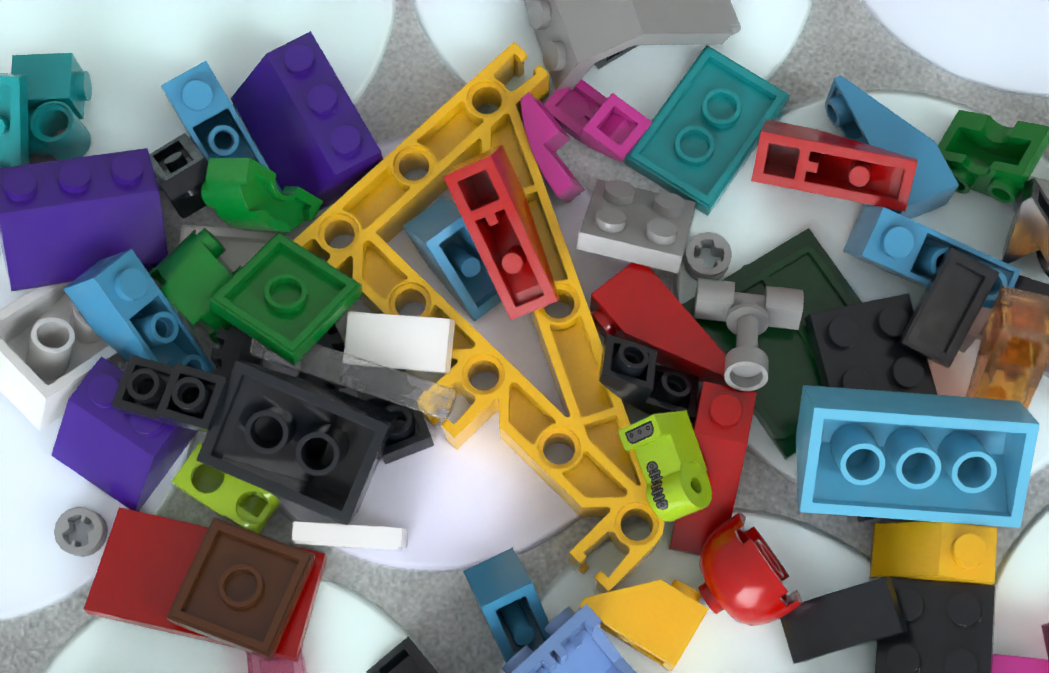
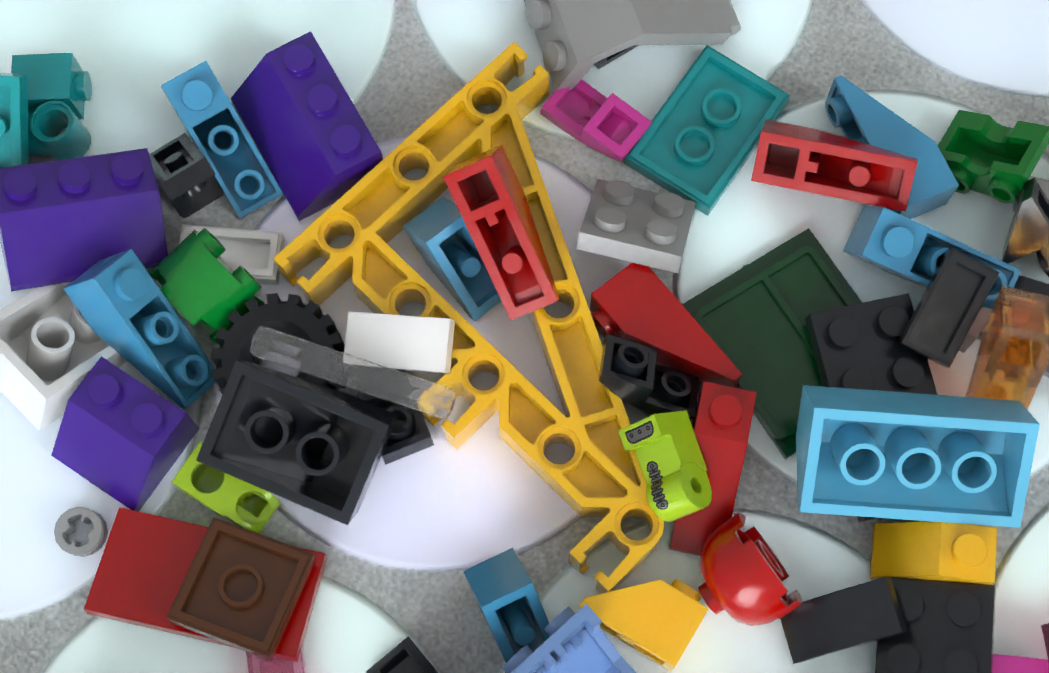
black slope [111,355,229,432] -> none
green cylinder [201,158,323,233] -> none
green tile [209,232,362,366] -> none
white tile [292,521,408,551] -> none
dark pink slope [521,92,585,202] -> none
light grey bush [684,232,732,281] -> none
light grey bar [693,278,804,391] -> none

